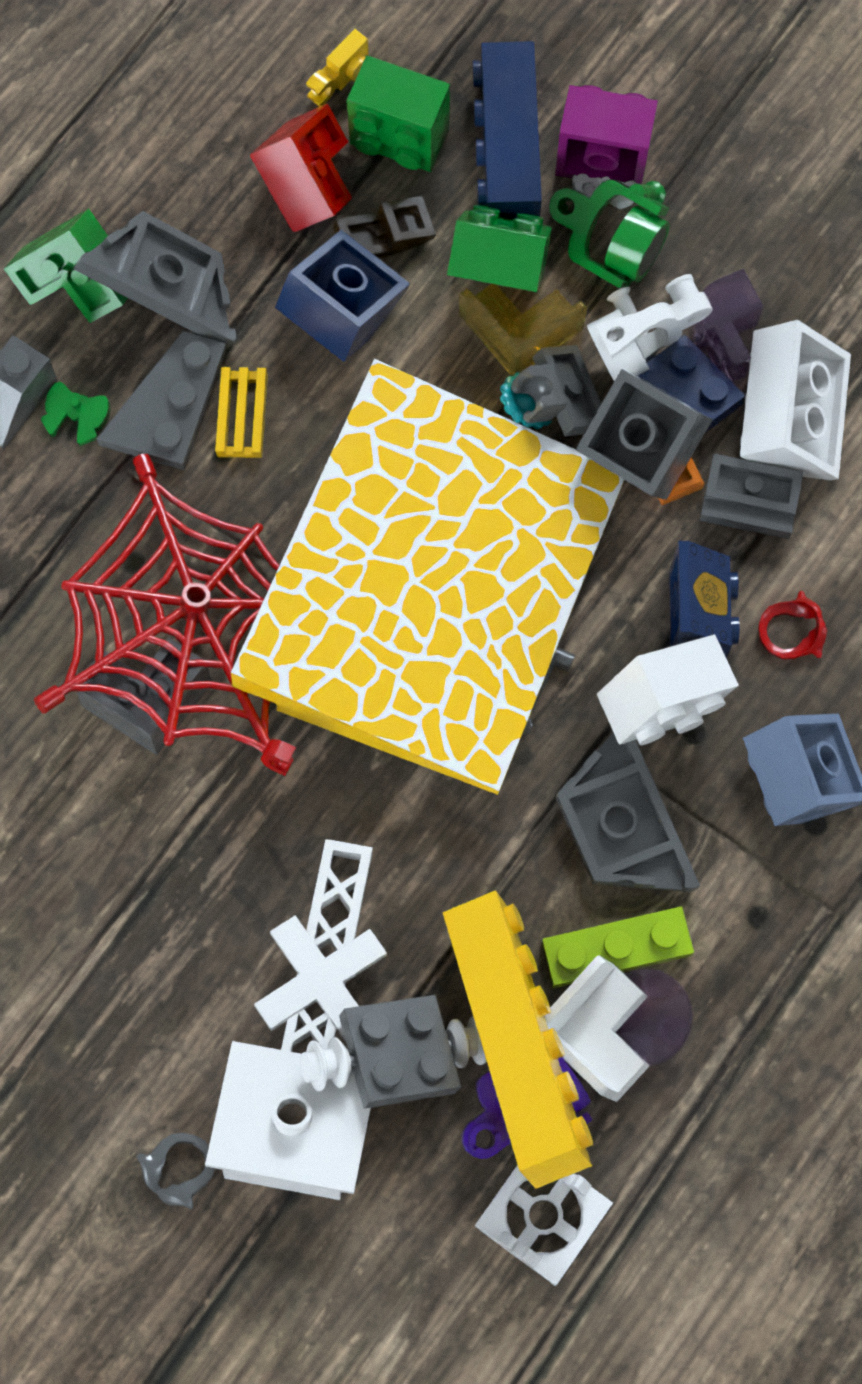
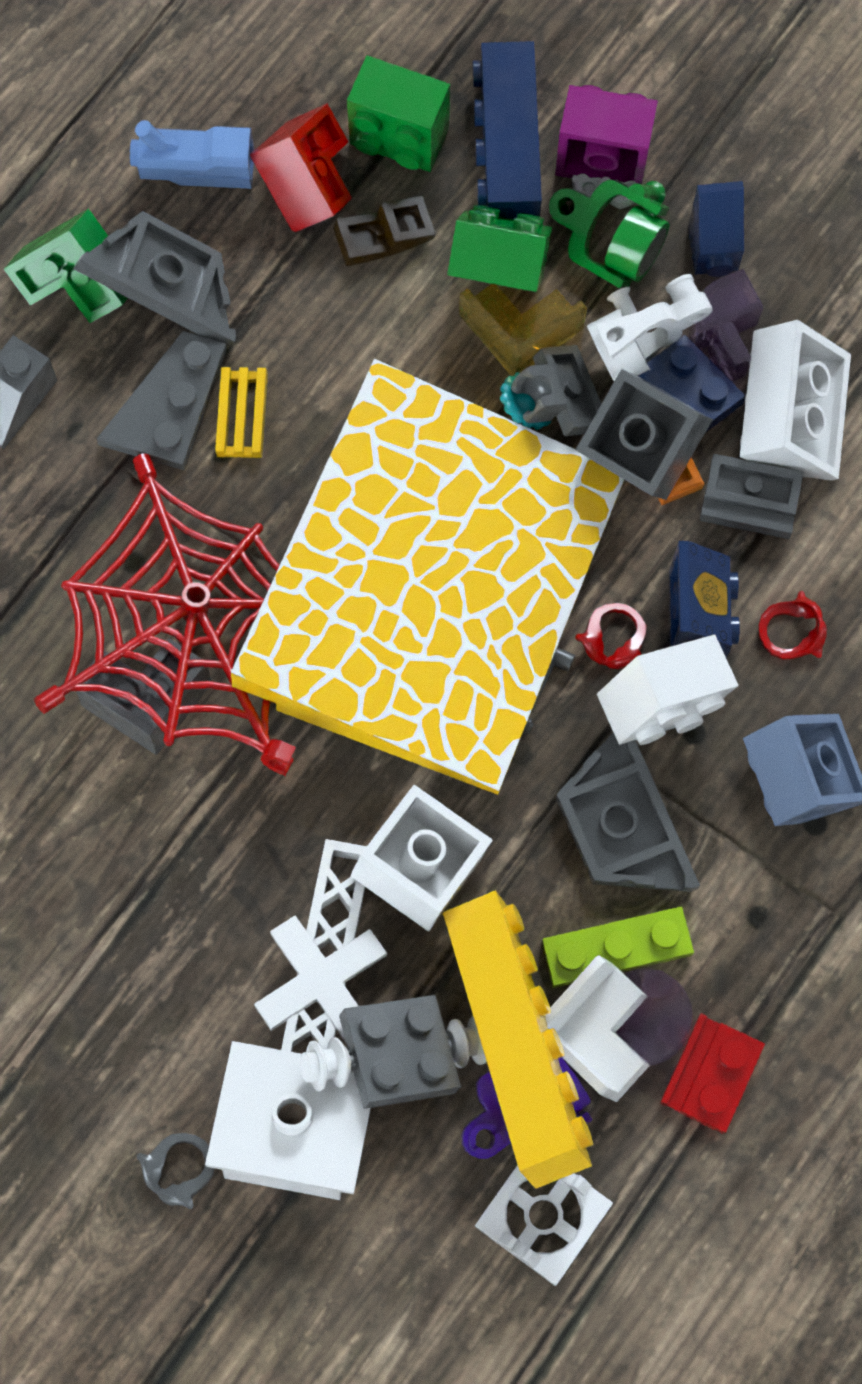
green piece [41,381,110,446] -> none
dark blue slope [275,230,410,362] -> none
yellow plate [306,29,369,107] -> none
none -> medium blue piece [130,120,254,189]
none -> white brick [351,785,493,932]
none -> red piece [575,603,647,669]
none -> red plate [659,1013,765,1134]
none -> dark blue slope [688,181,744,277]

